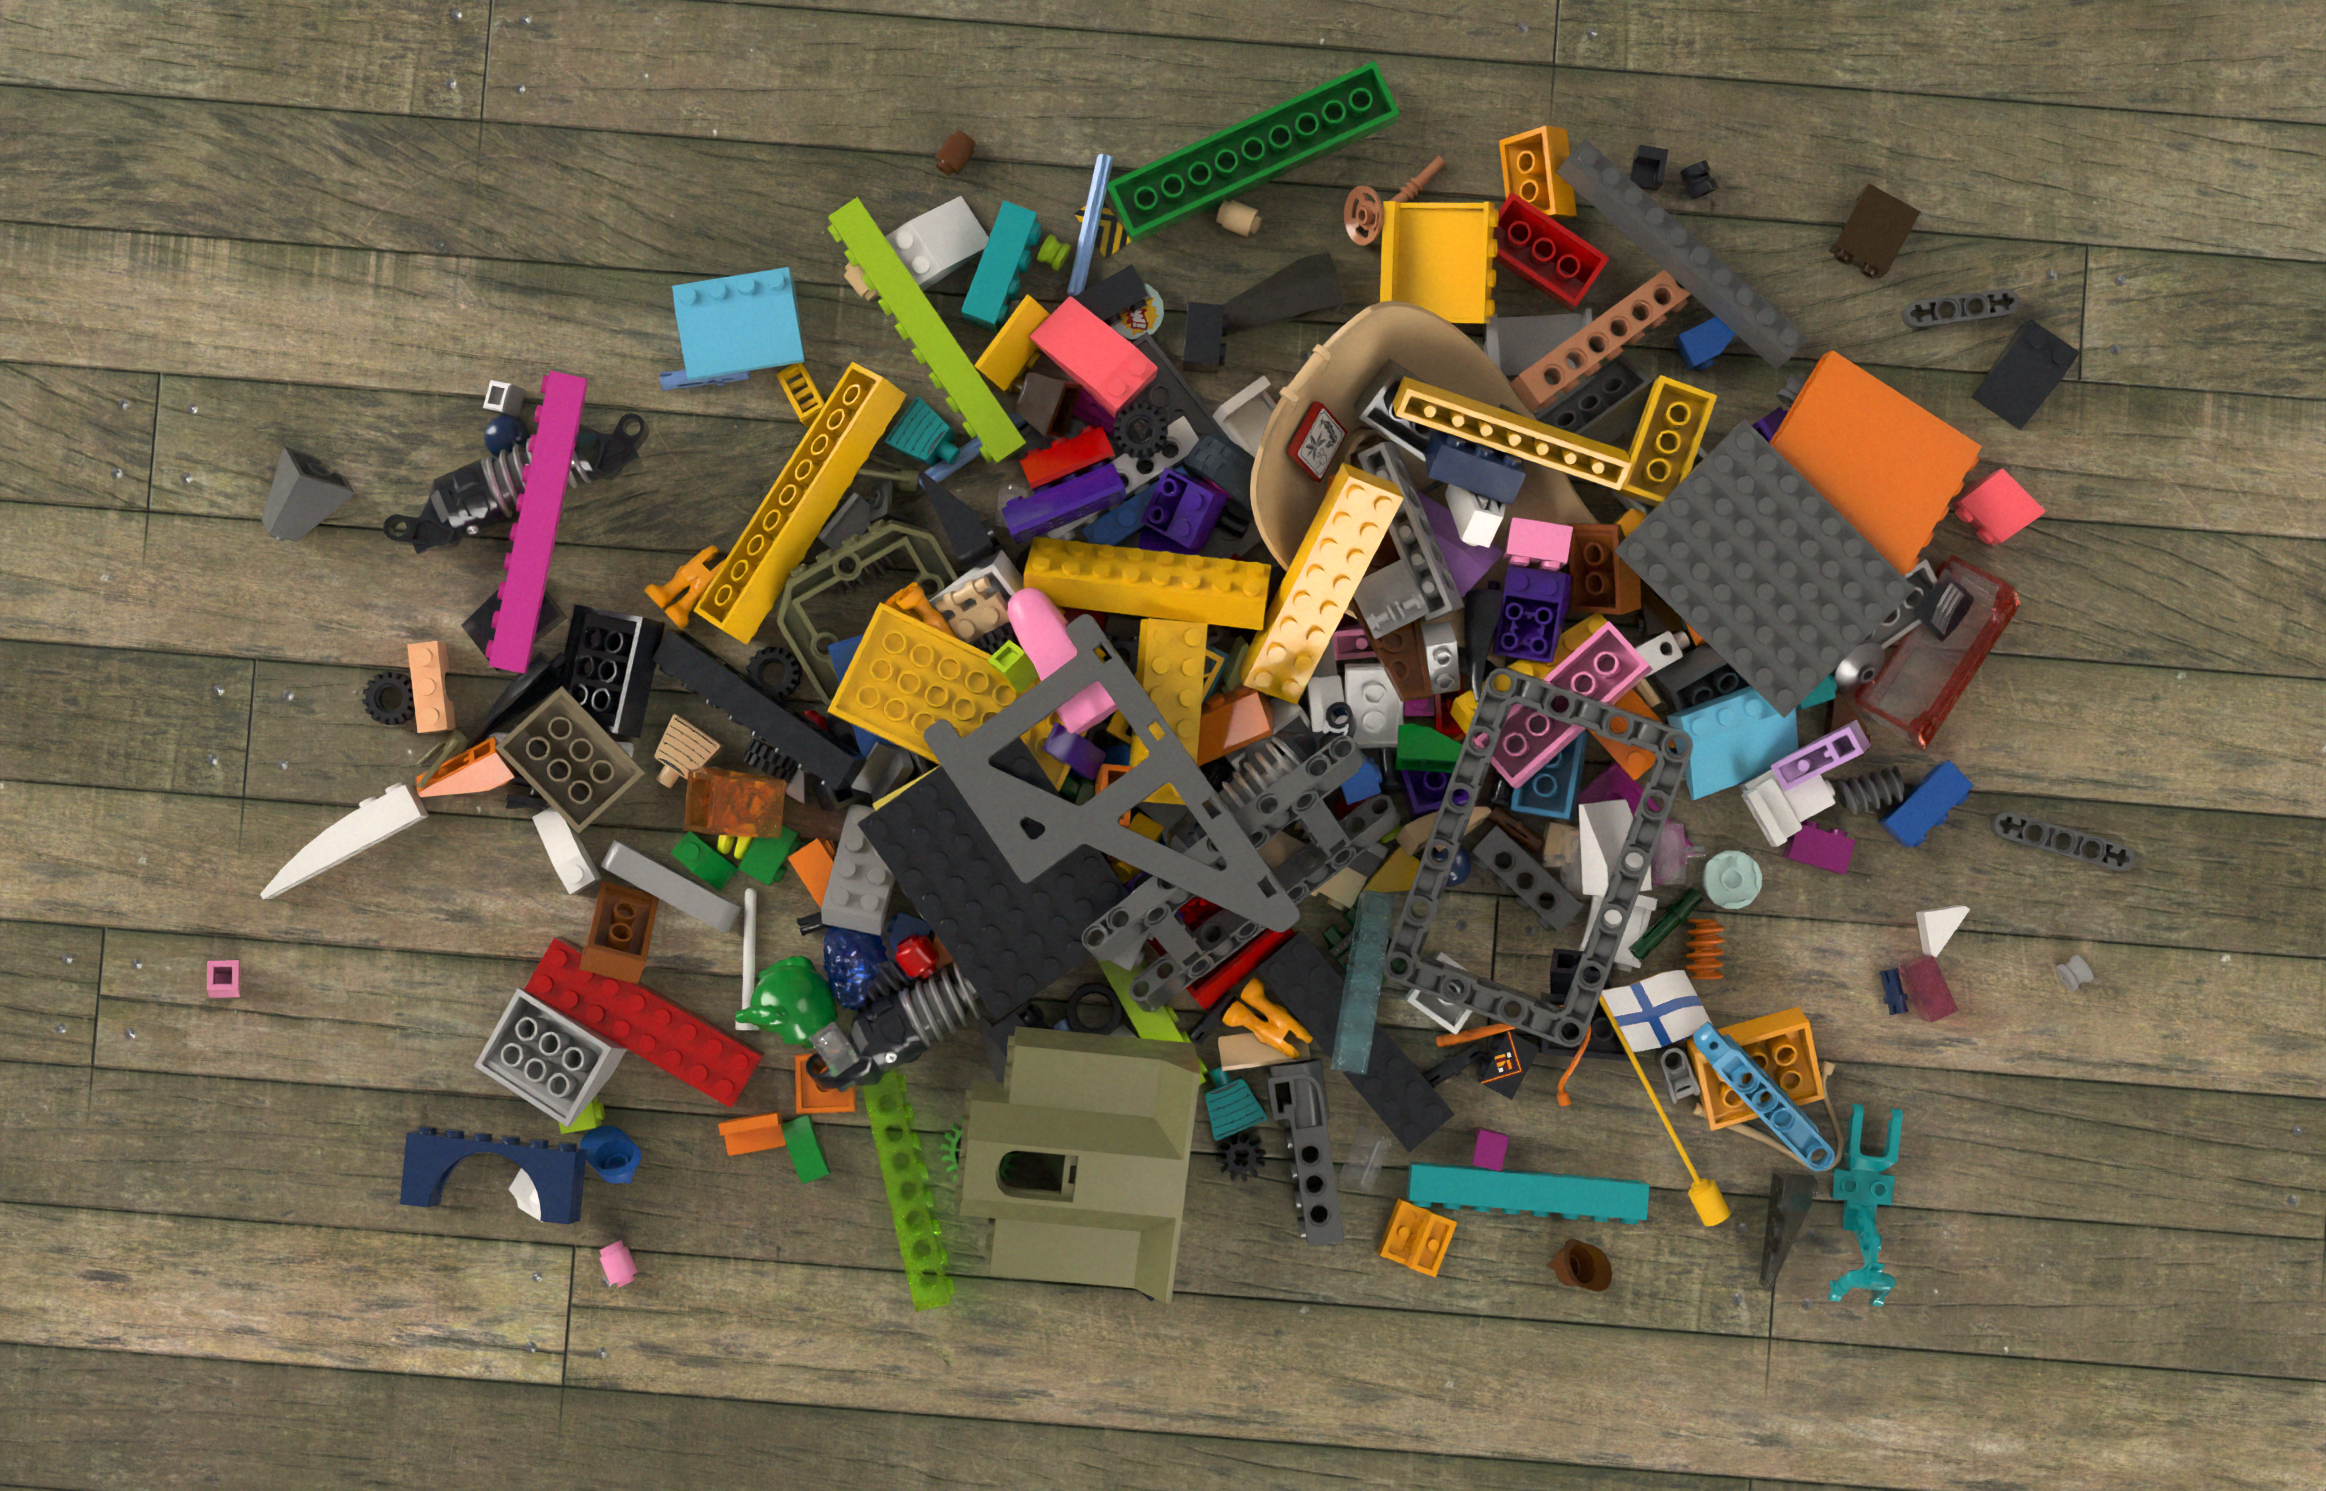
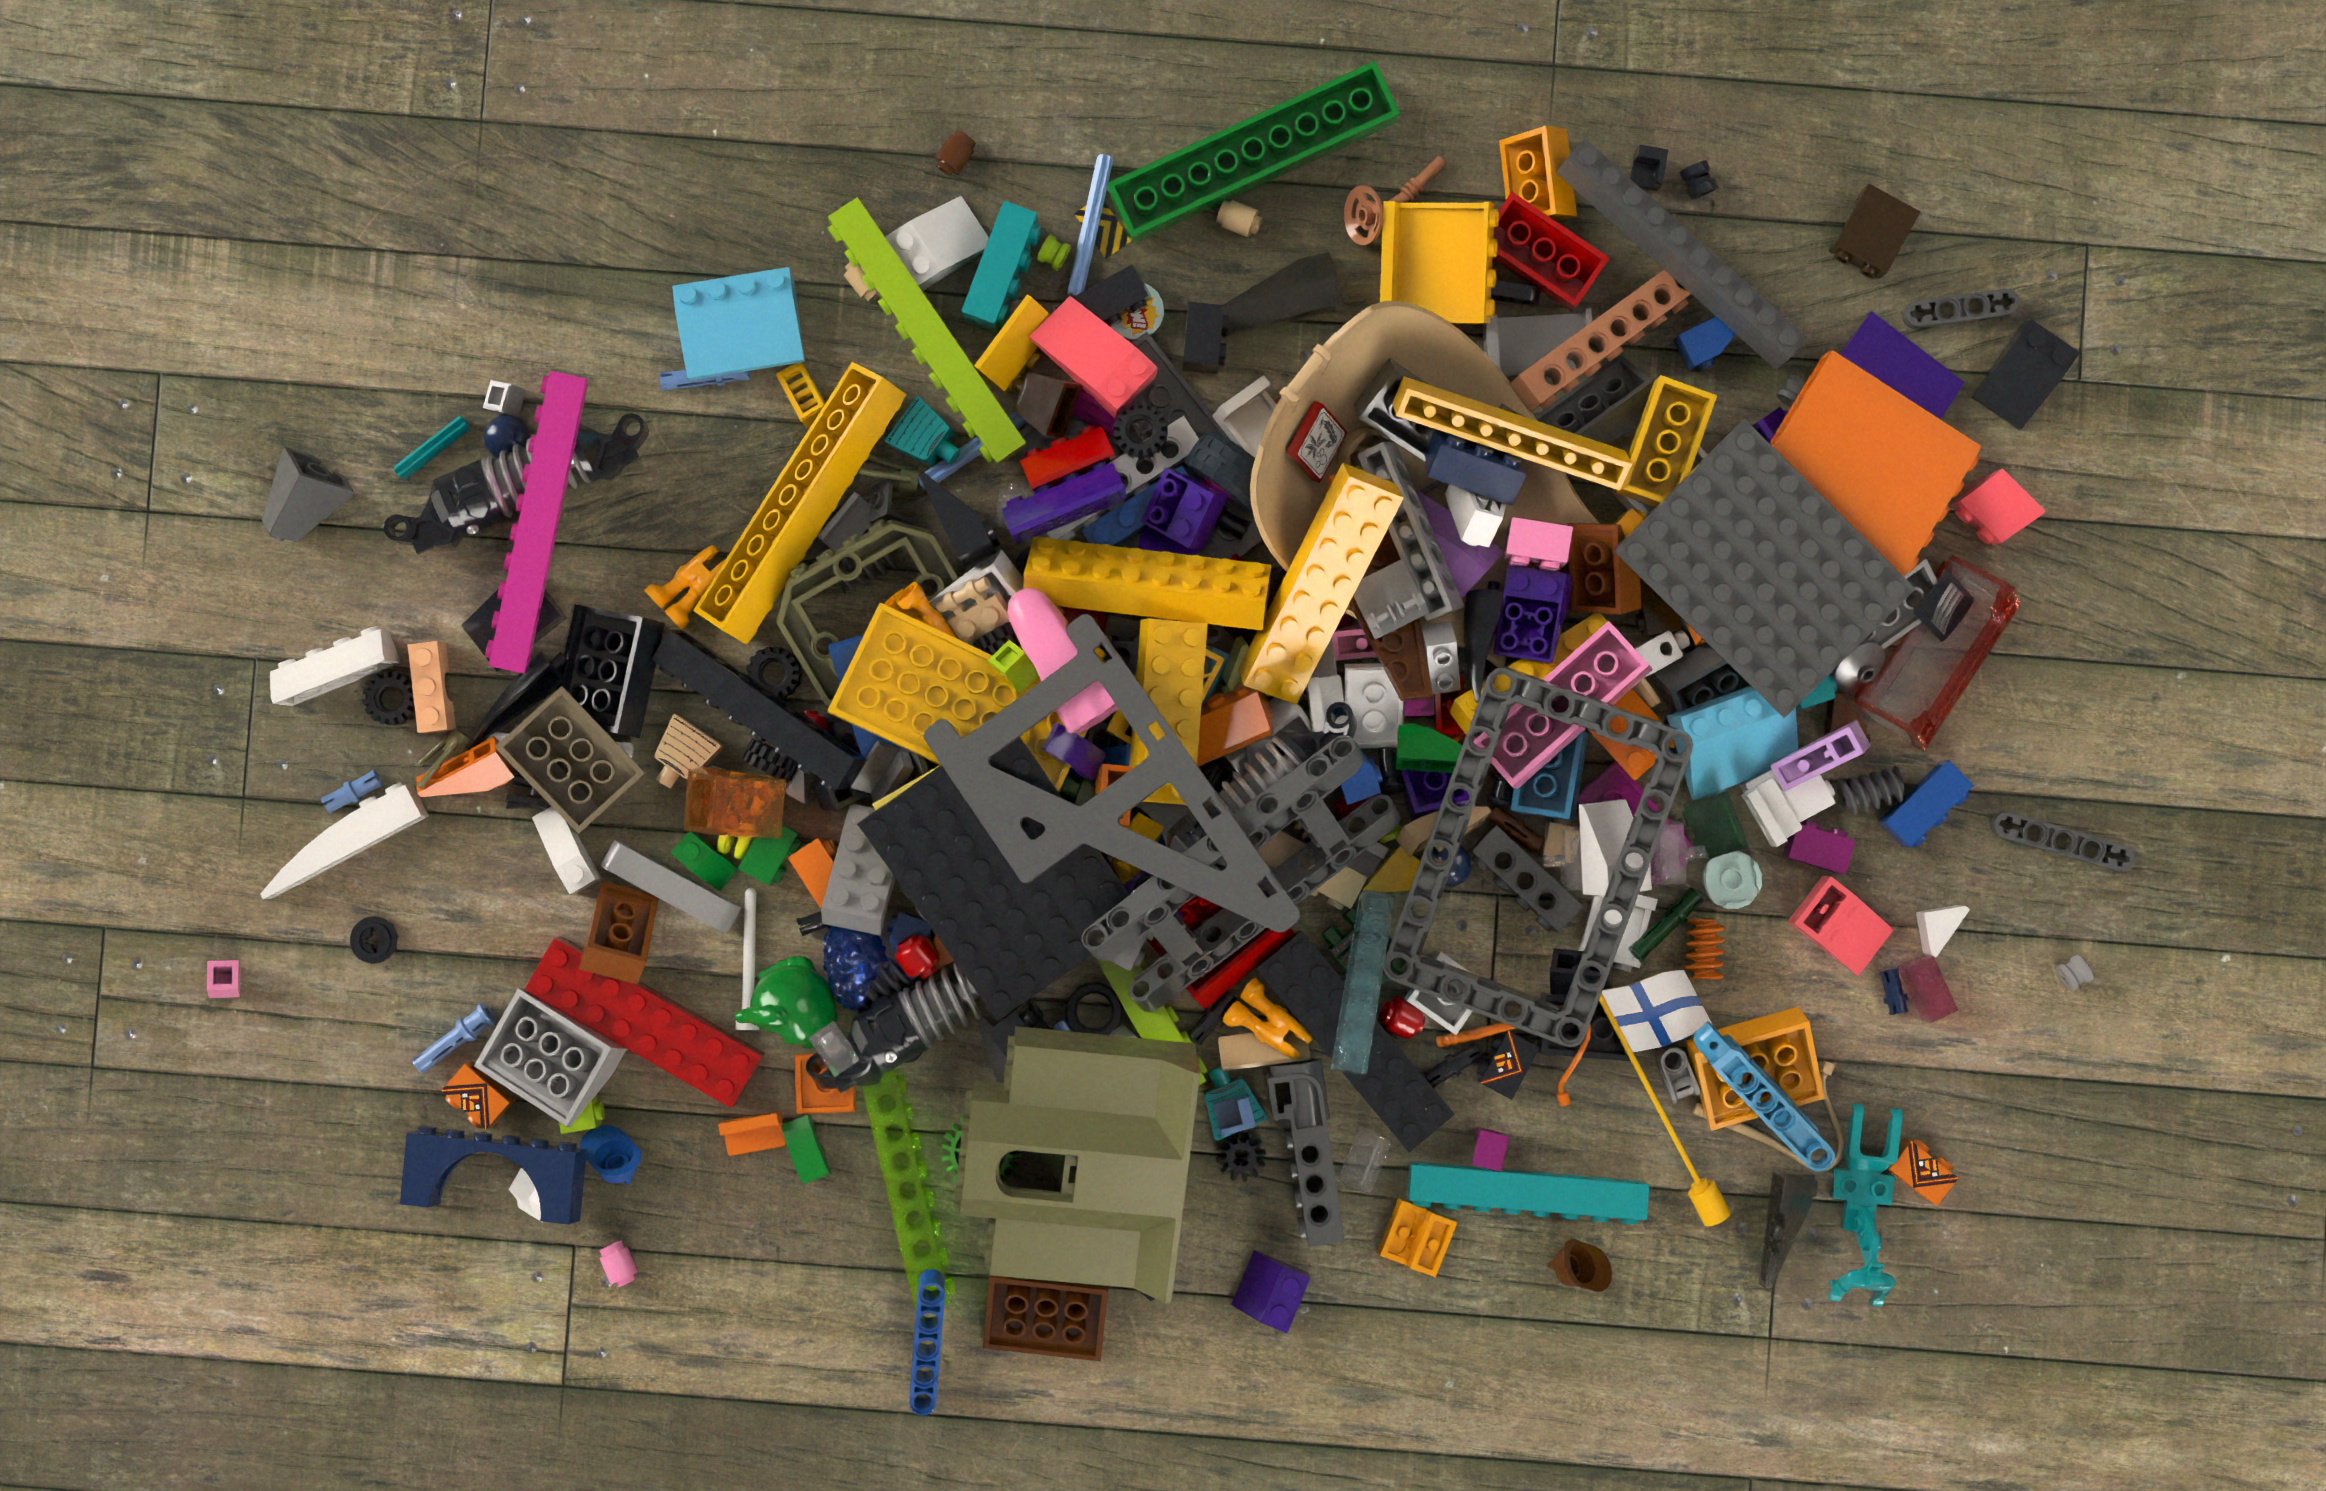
none -> white slope [270,626,401,706]
none -> medium blue pin [321,769,384,814]
none -> black gear [350,916,399,964]
none -> teal axle [393,416,471,480]
none -> medium blue pin [412,1002,497,1074]
none -> orange brick [441,1061,516,1130]
none -> blue beam [909,1269,945,1415]
none -> reddish brown slope [983,1274,1109,1362]
none -> medium blue panel [1214,1095,1256,1136]
none -> dark purple slope [1231,1250,1310,1333]
none -> red head [1379,996,1425,1039]
none -> black beam [1491,280,1541,306]
none -> clear green slope [1682,790,1749,859]
none -> coral slope [1787,876,1894,976]
none -> dark purple slope [1838,311,1965,420]
none -> brick [1887,1138,1958,1206]

